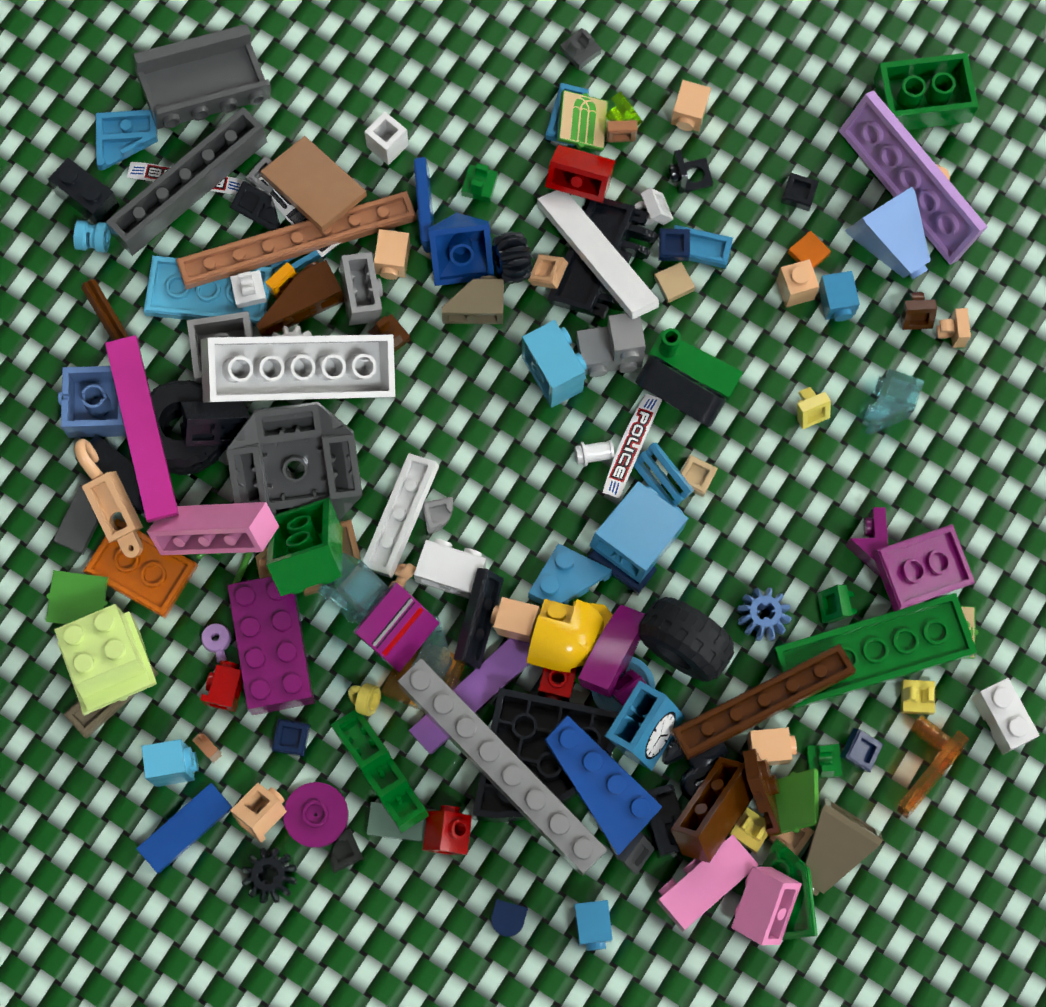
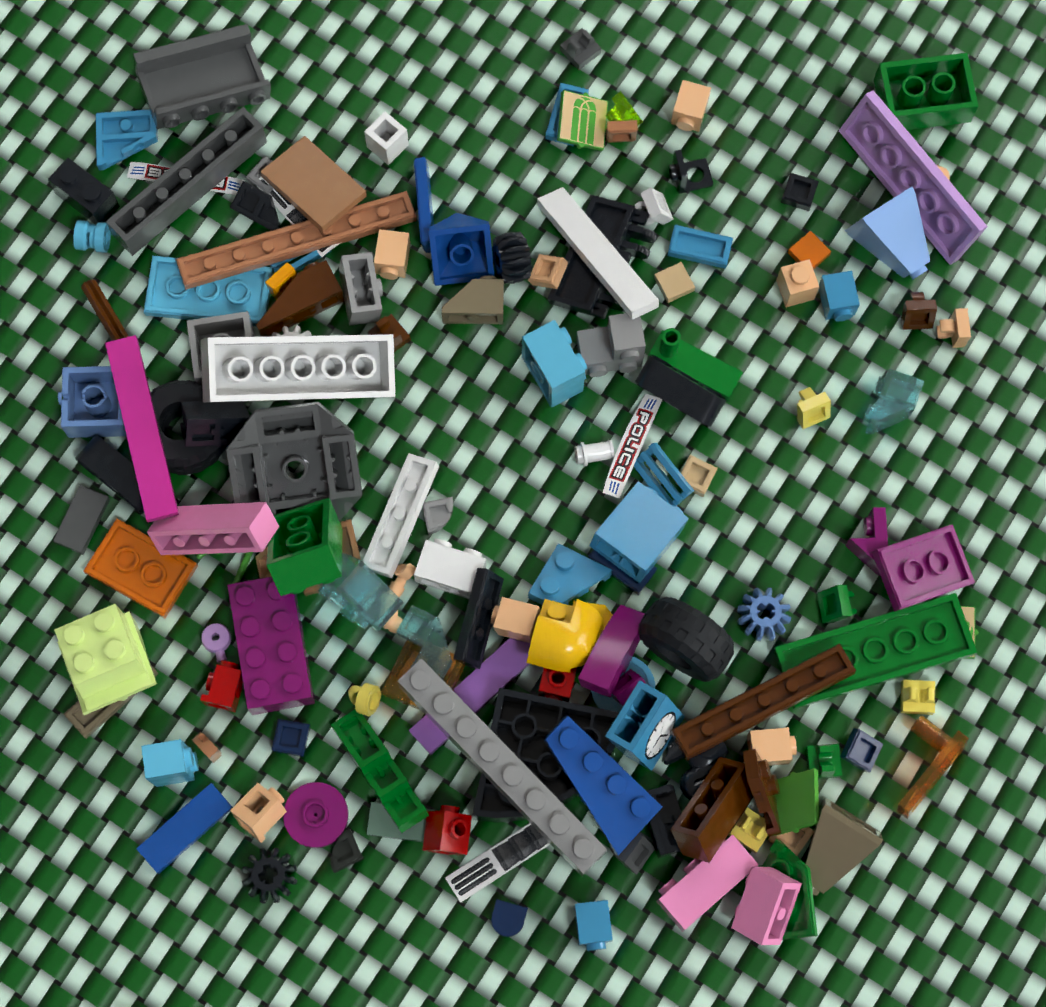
bright green piece [46,570,109,625] -> none
light nougat piece [74,439,143,558] -> none
white tile [230,270,267,309] -> none
magenta slope [353,582,439,673] -> none
green tile [461,163,498,203] -> none
red brick [545,145,616,203] -> none
dark blue tile [658,228,690,262] -> none
white brick [972,678,1040,755] -> none
none -> sticker [445,823,550,903]

